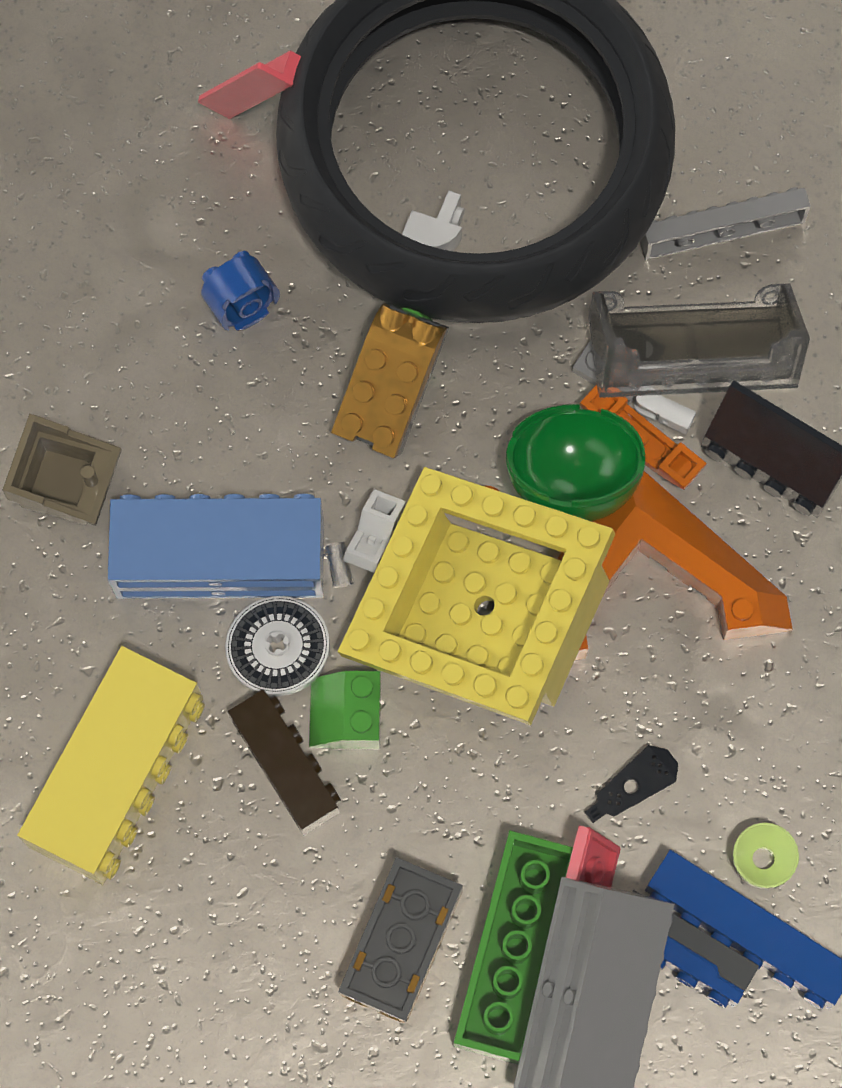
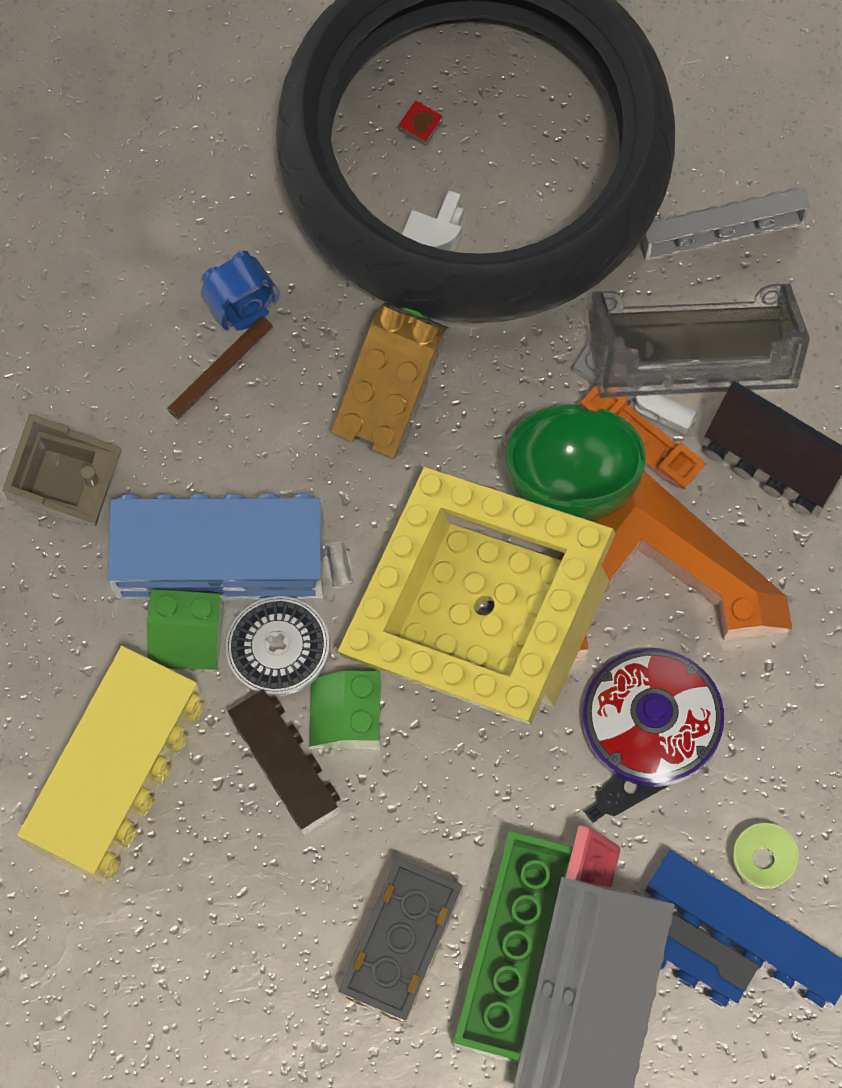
coral panel [198,50,301,119] -> none
white brick [343,489,406,573] -> none
none -> bright green slope [147,589,224,672]
none -> reddish brown piece [167,316,273,420]
none -> tile [398,100,443,146]
none -> dish [582,649,724,787]

